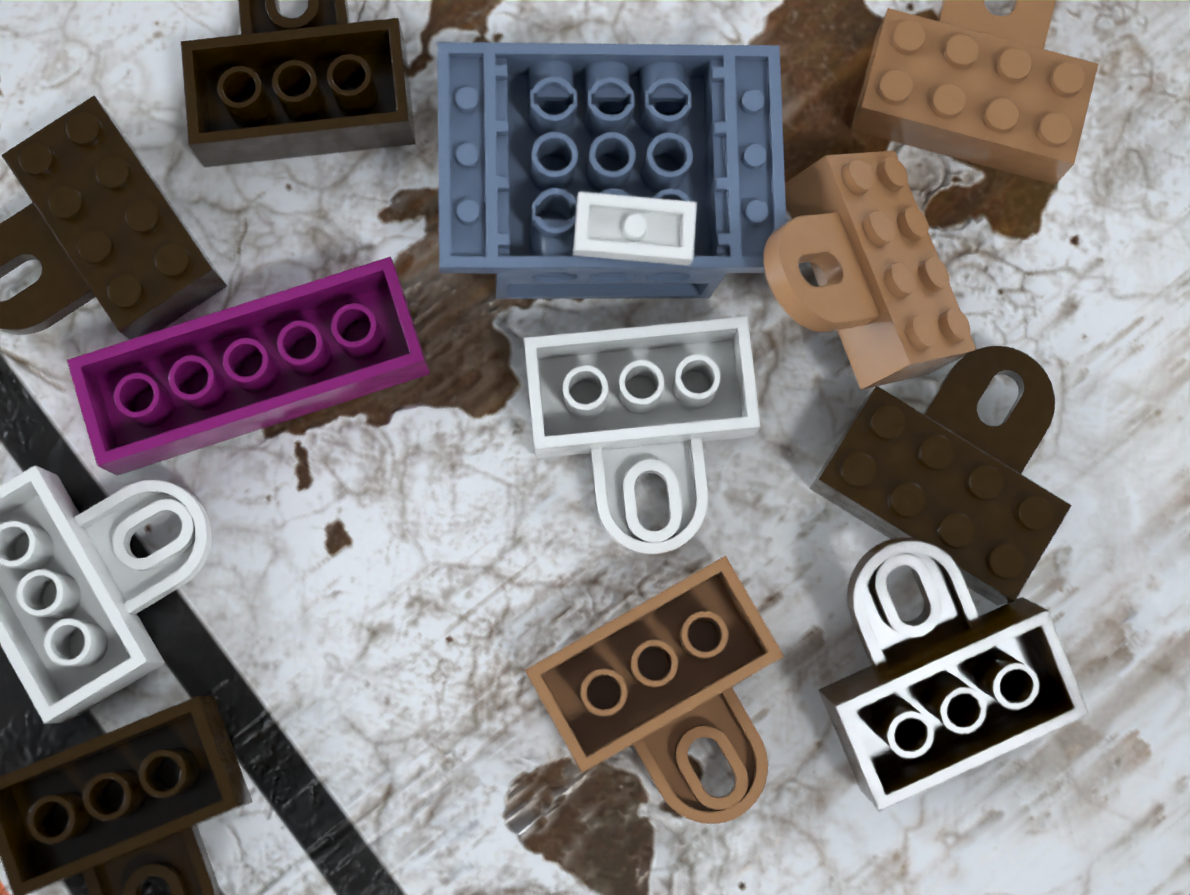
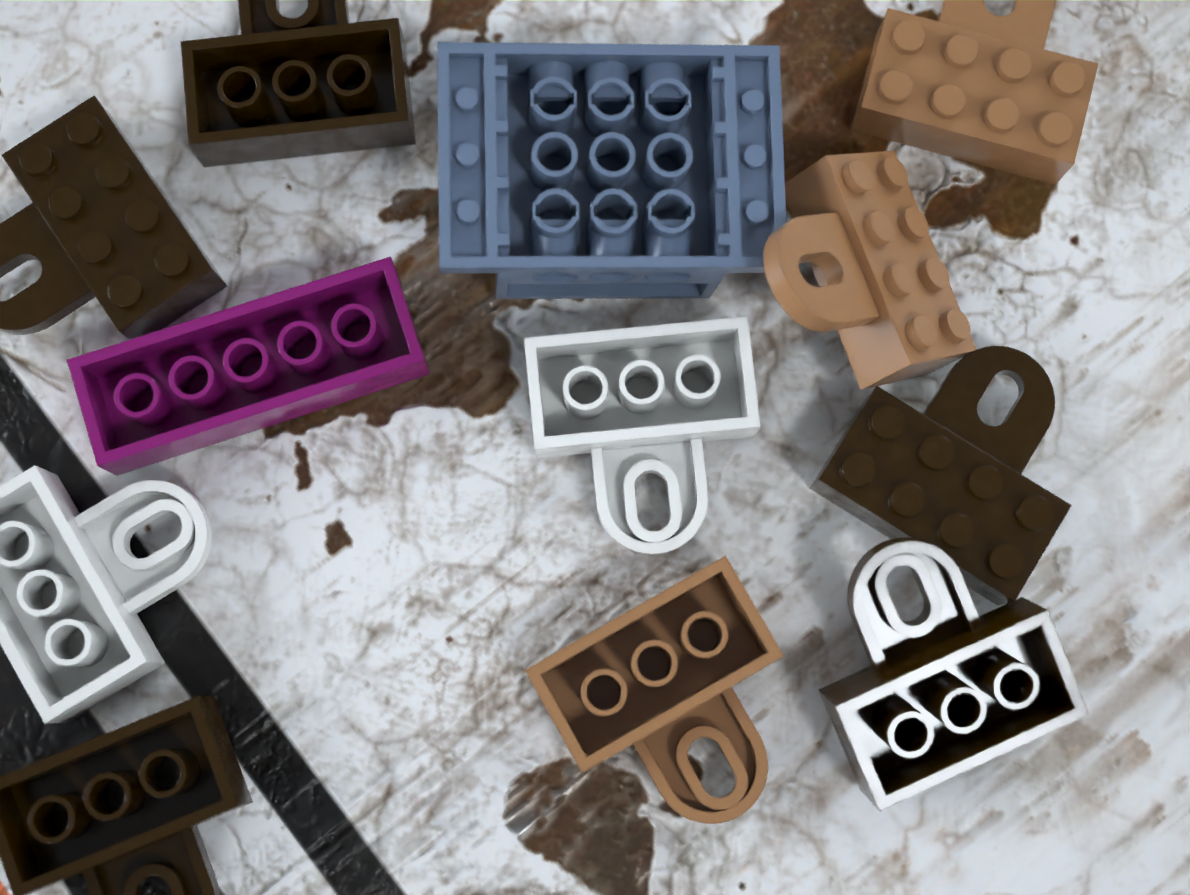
white plate [573,192,696,266] -> none

